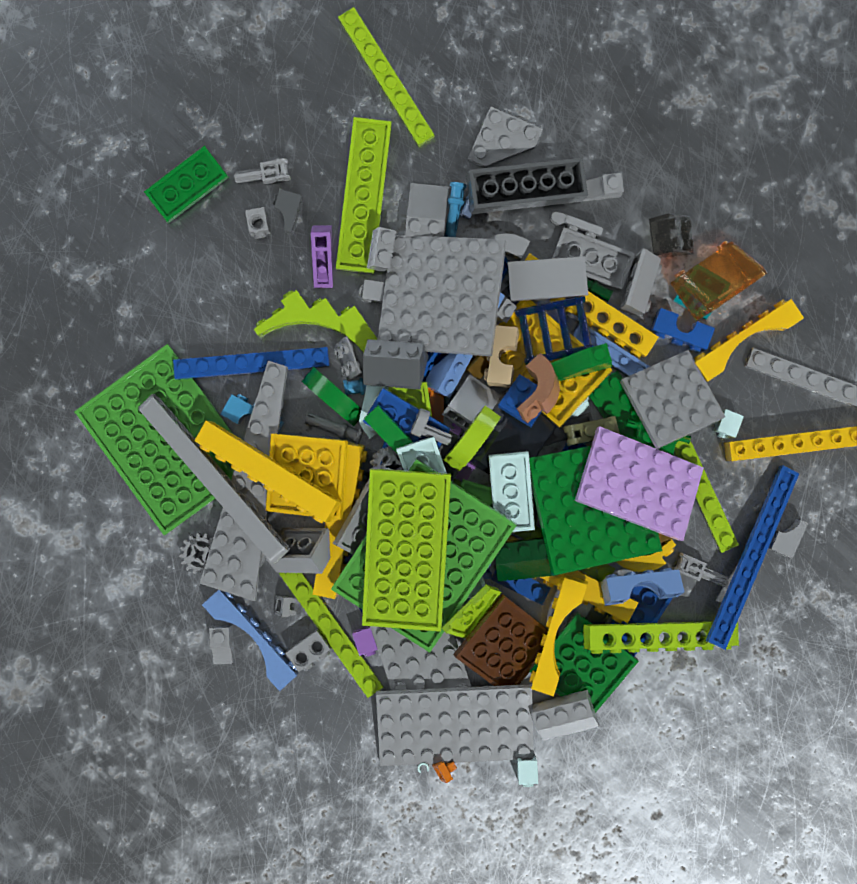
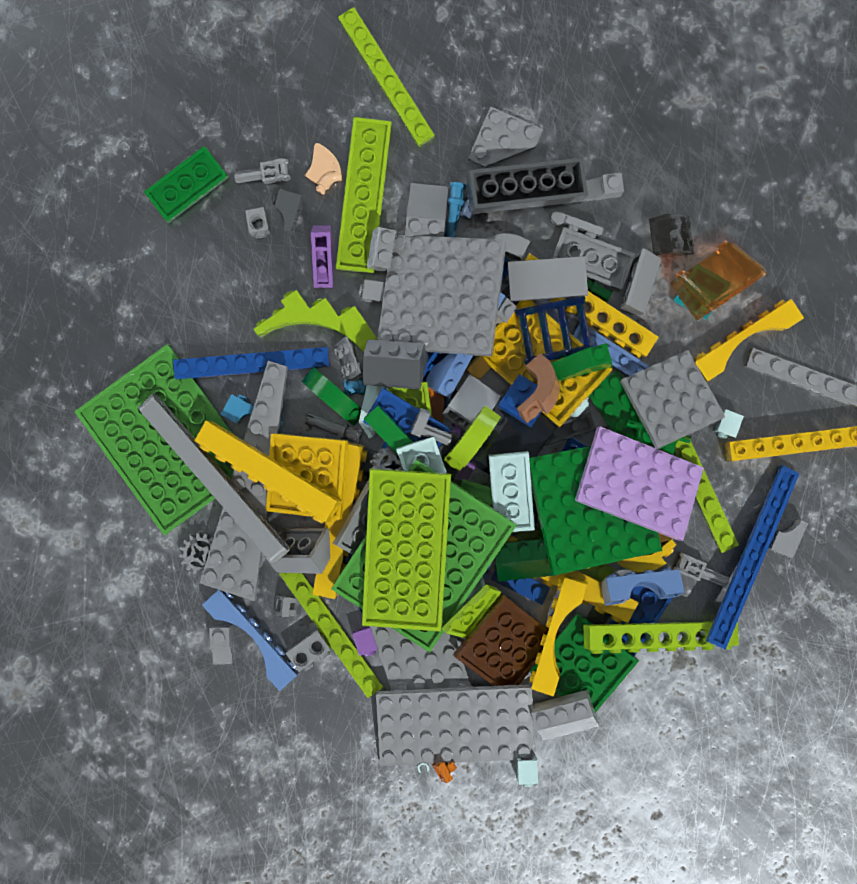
tan arch [484,325,519,388] -> none
olive plate [563,416,620,446] -> none
blue arch [650,308,715,353] -> none
none -> light nougat arm [305,143,342,195]

